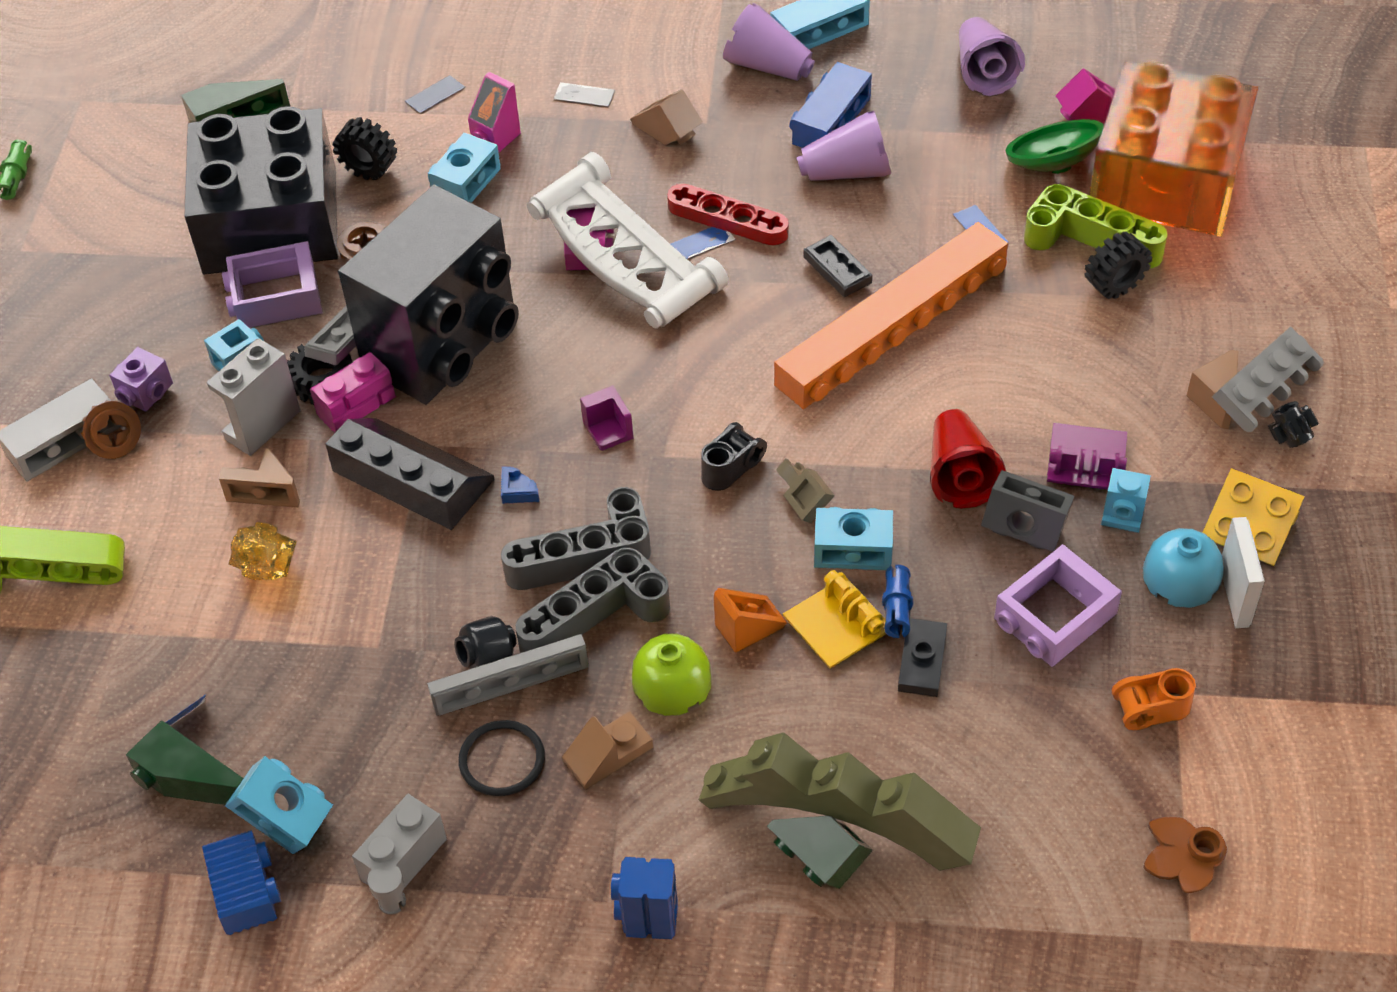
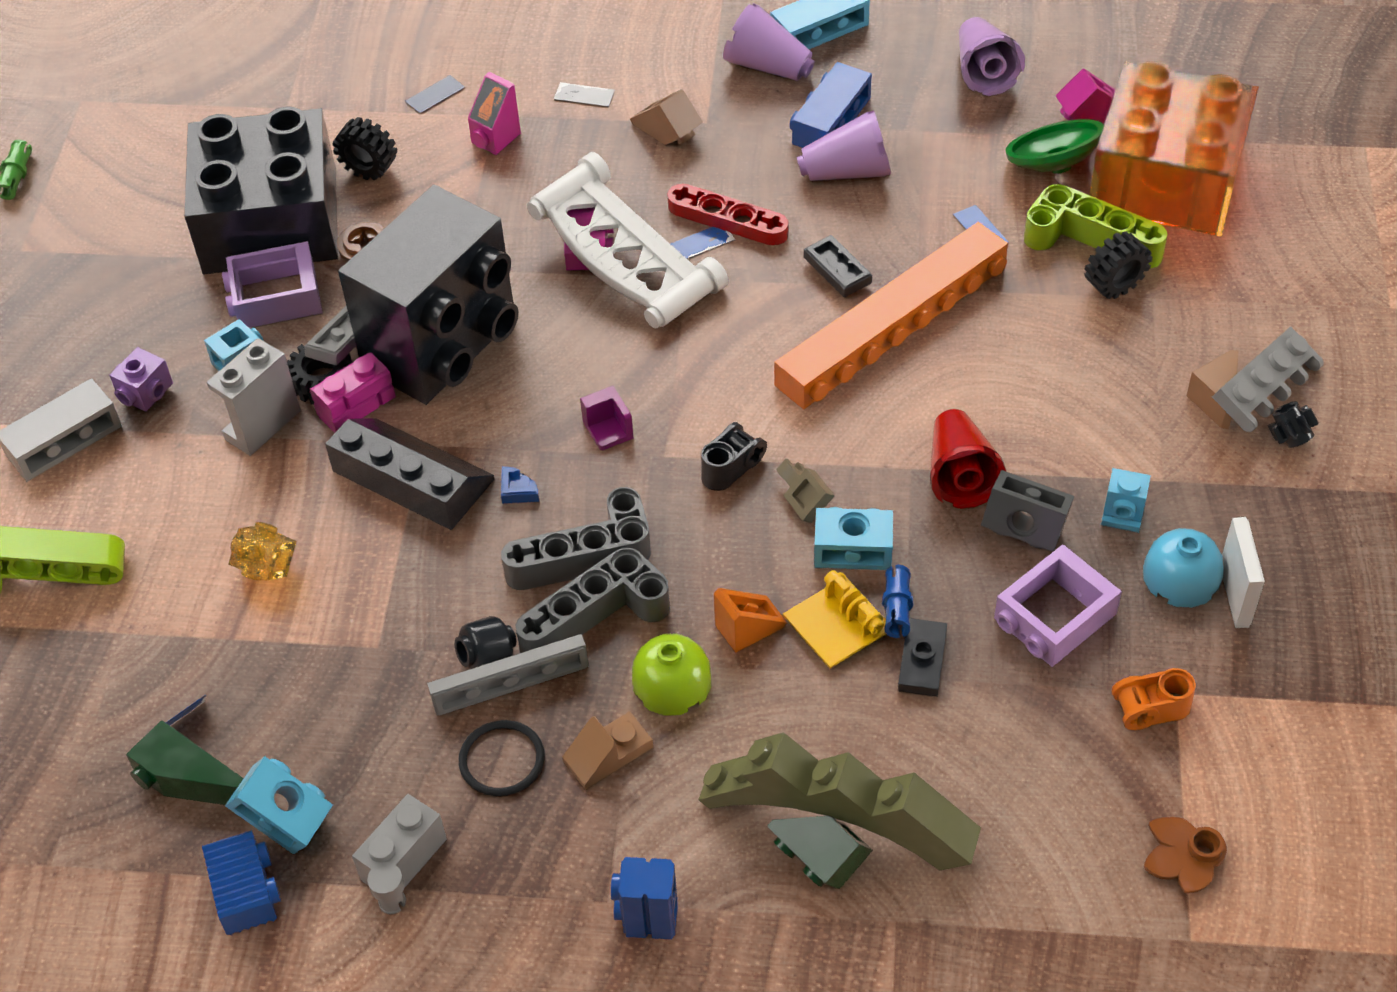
dark orange gear [81,400,141,459] -> none
slope [181,79,290,122] -> none
medium nougat slope [219,448,300,508] -> none
medium azure brick [428,133,501,203] -> none
hinge [1046,423,1127,490] -> none
yellow hinge [1202,468,1305,566] -> none

